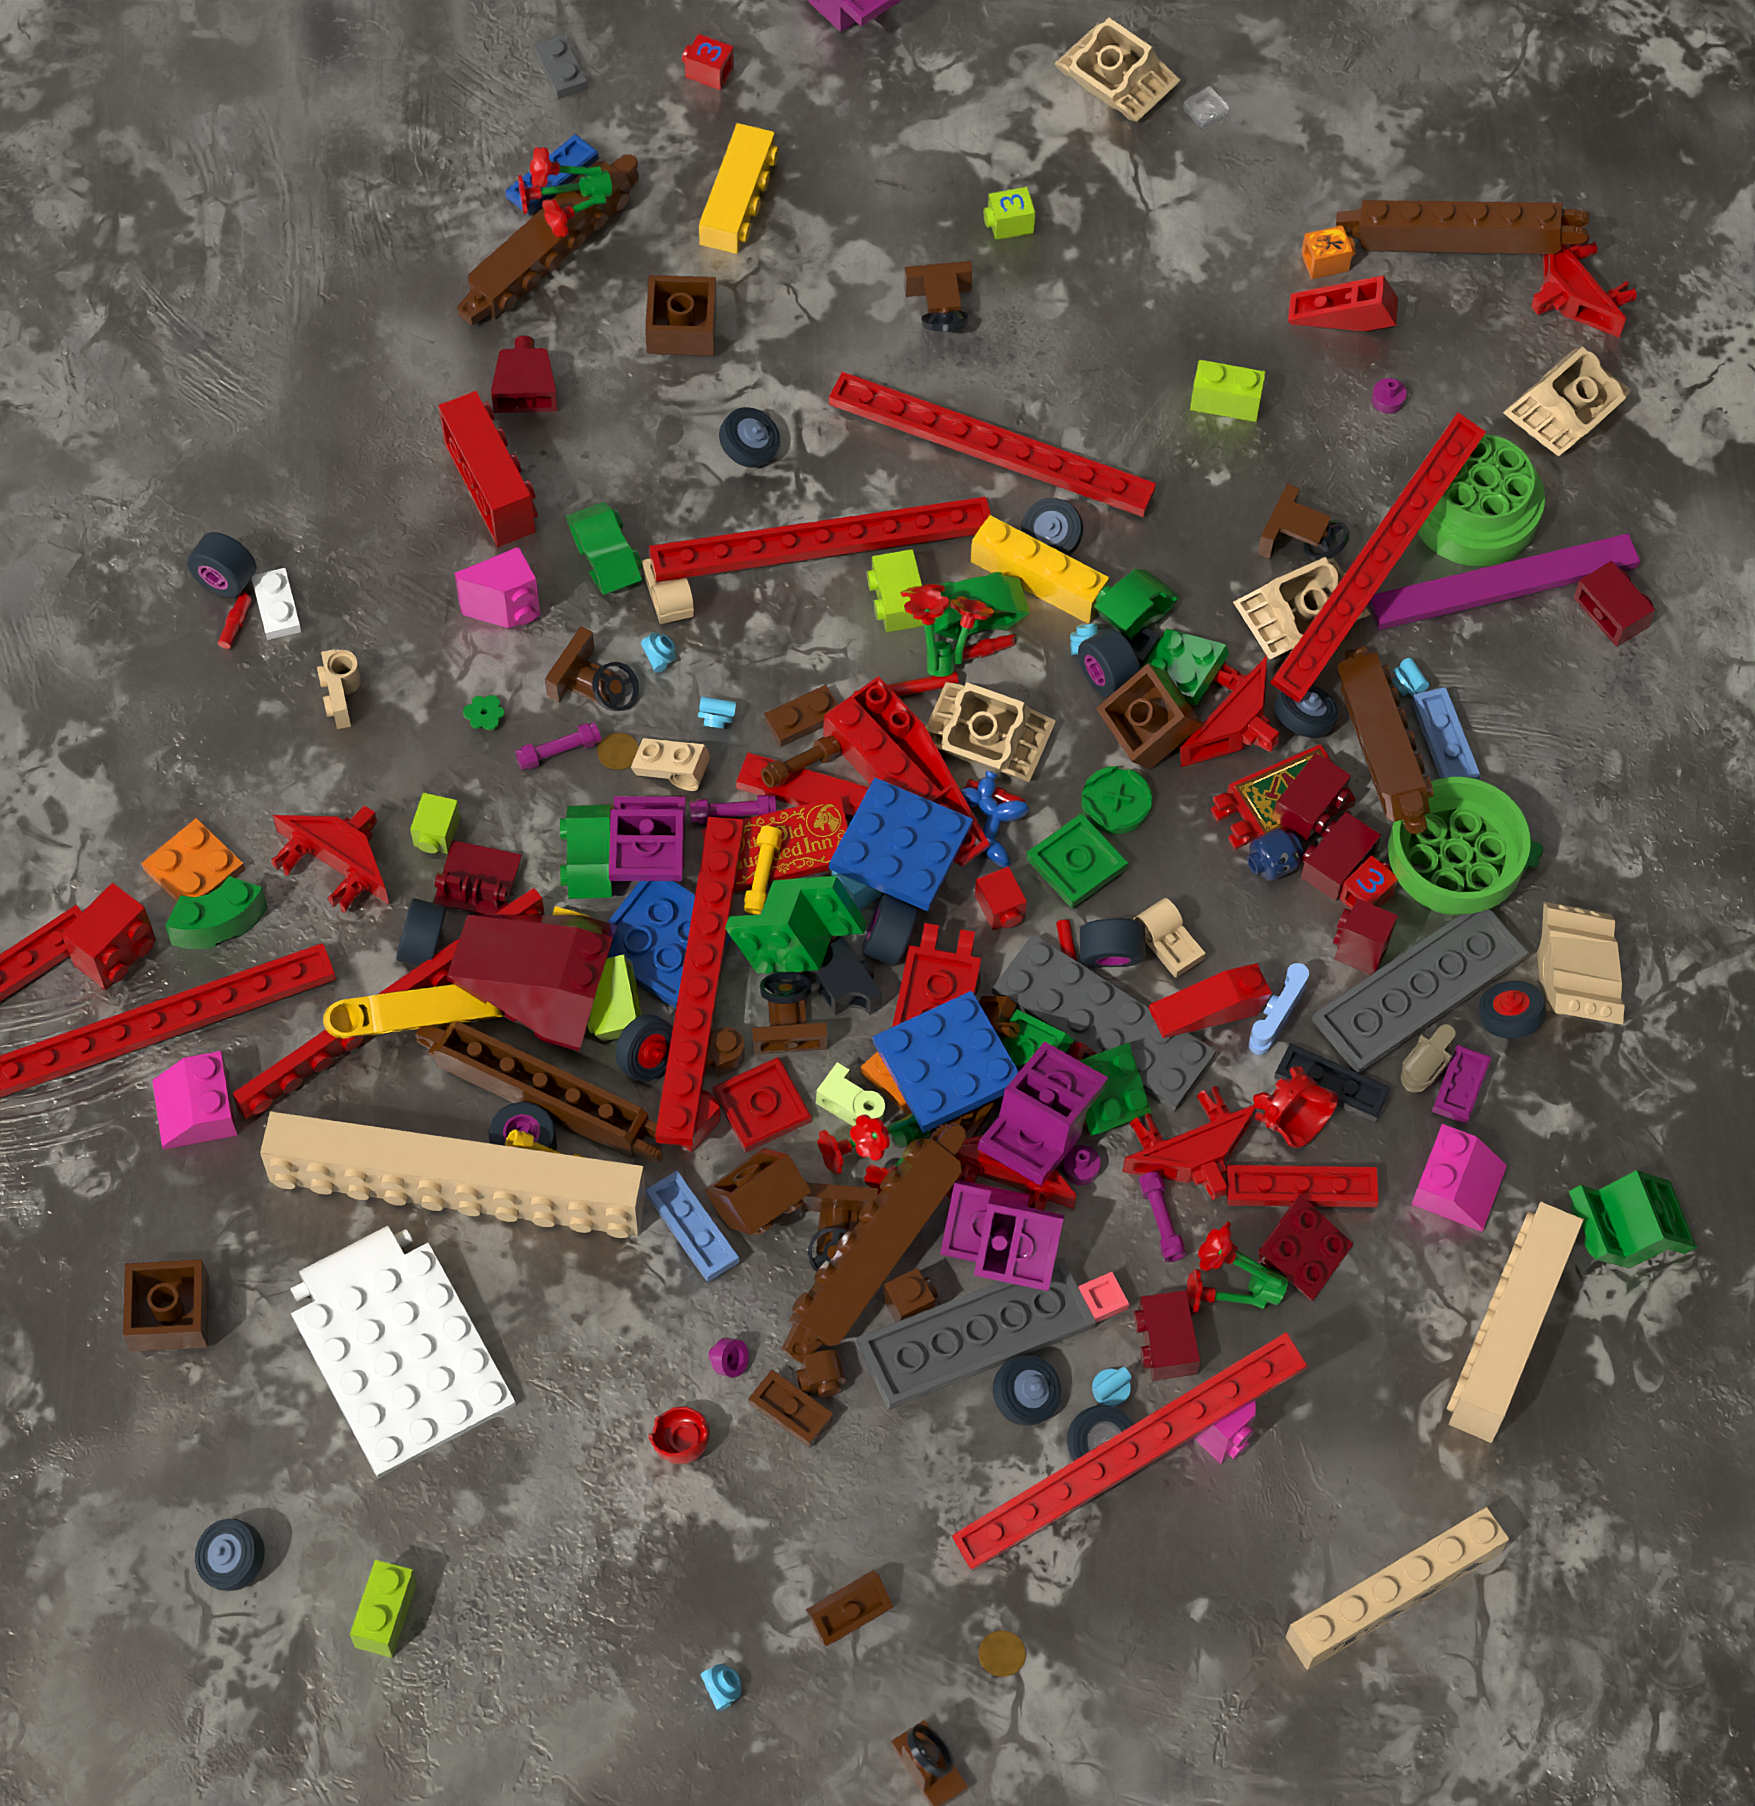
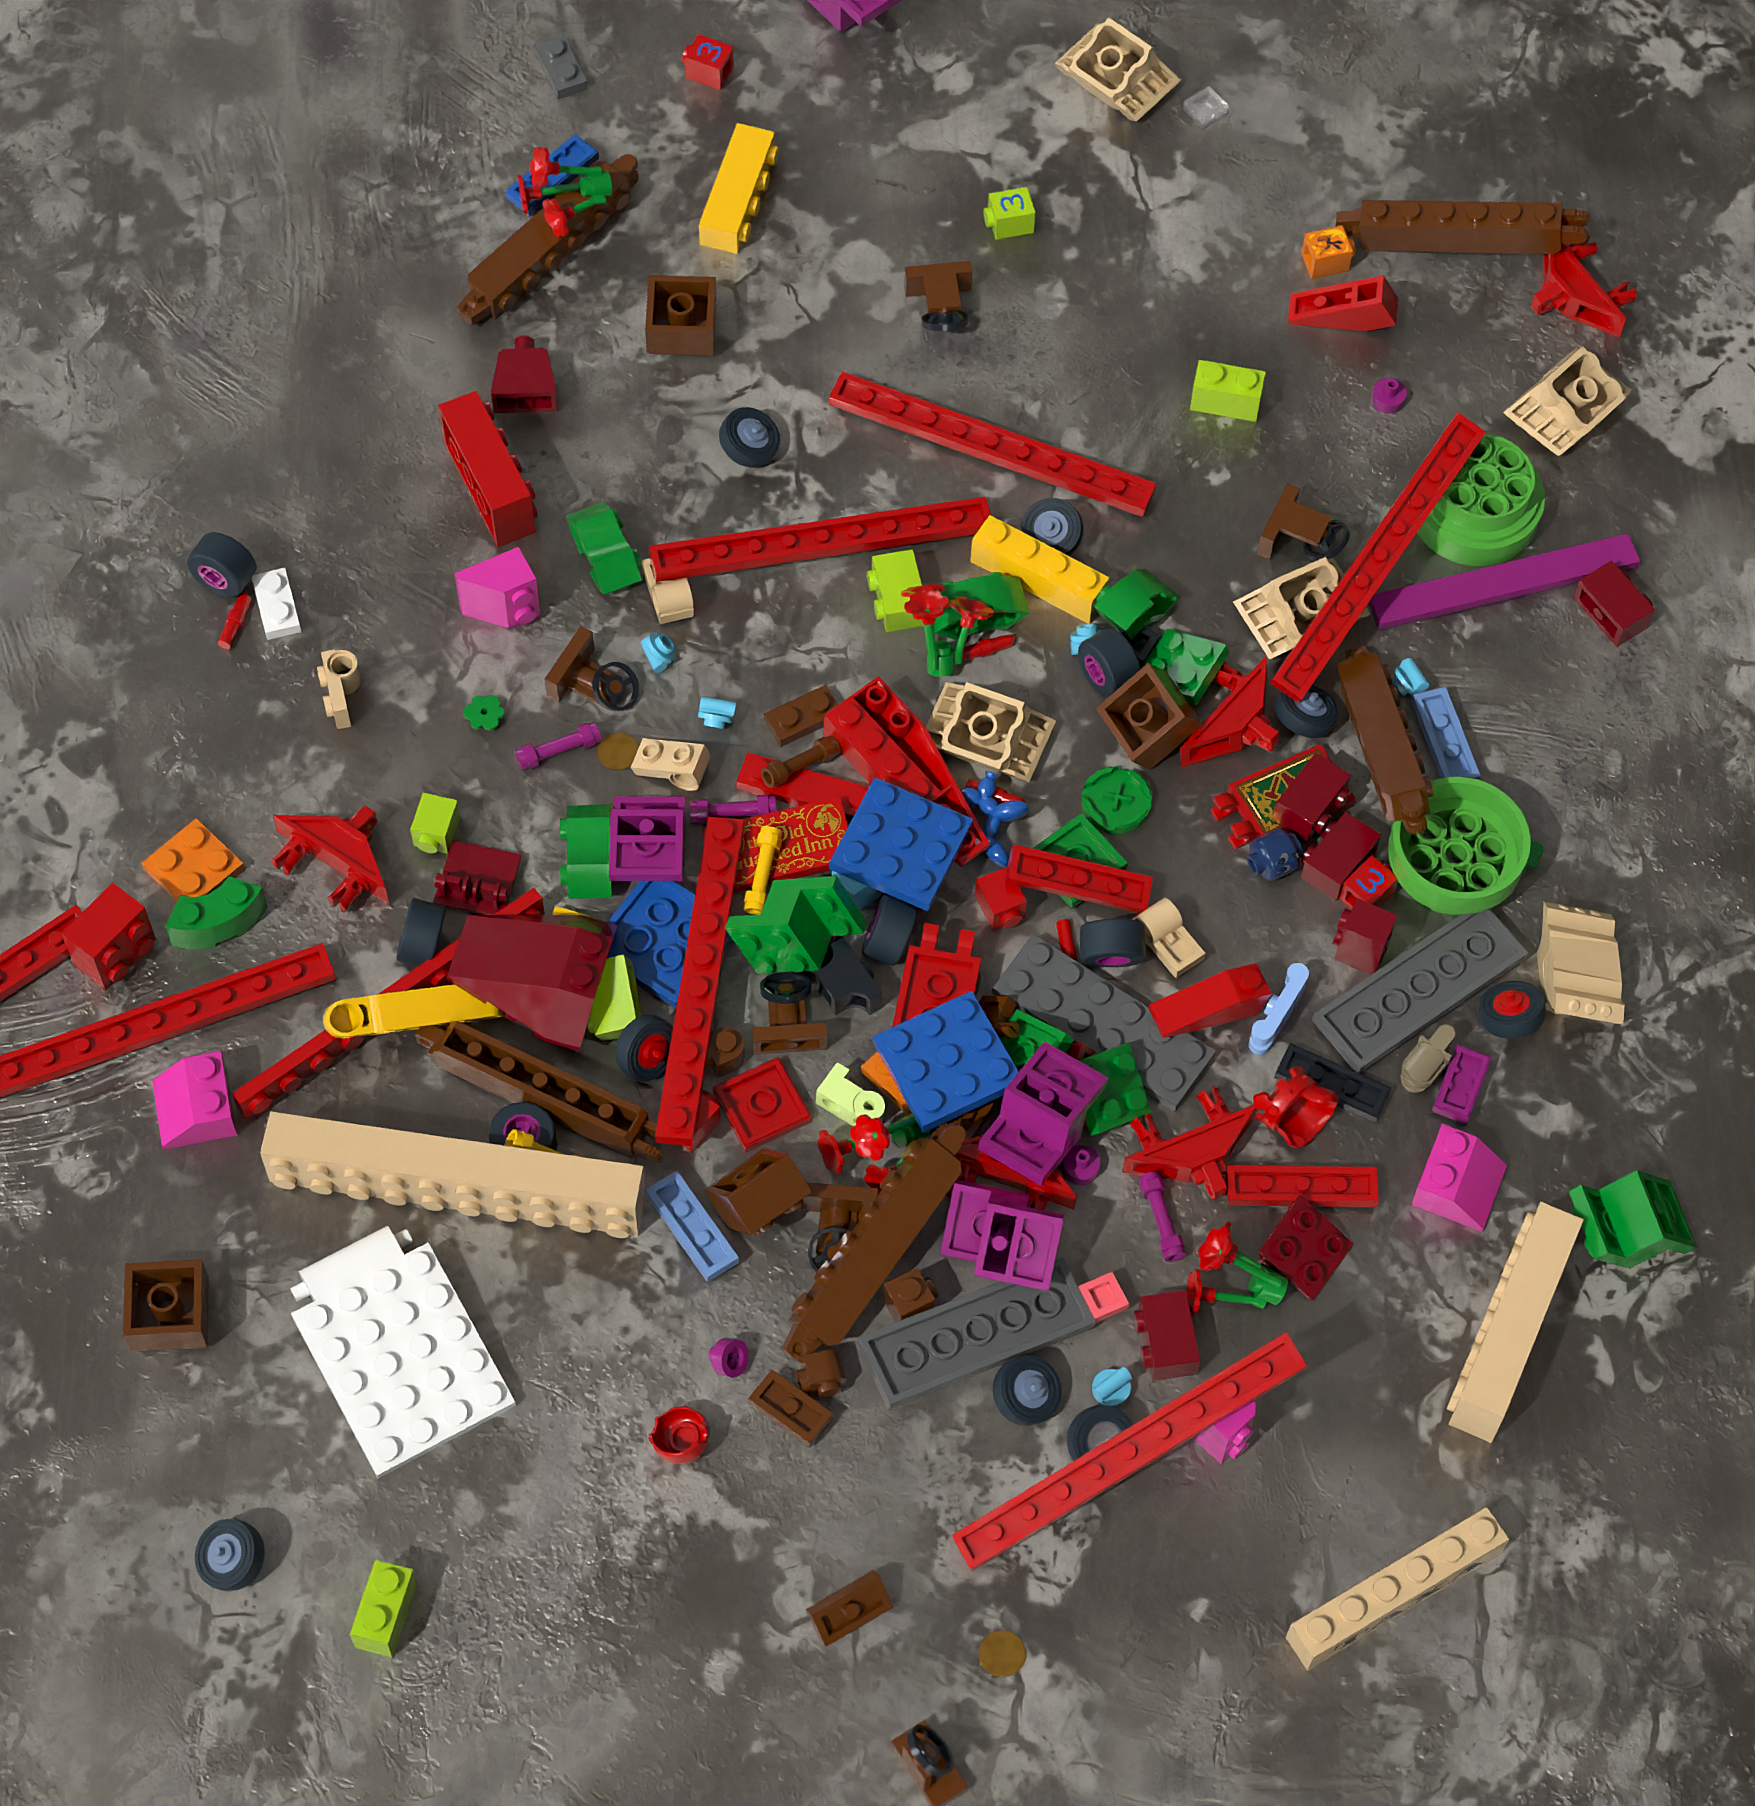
medium azure plate [701,1664,742,1711] -> none
red bar [853,672,959,697] -> none
none -> red plate [1005,844,1153,914]

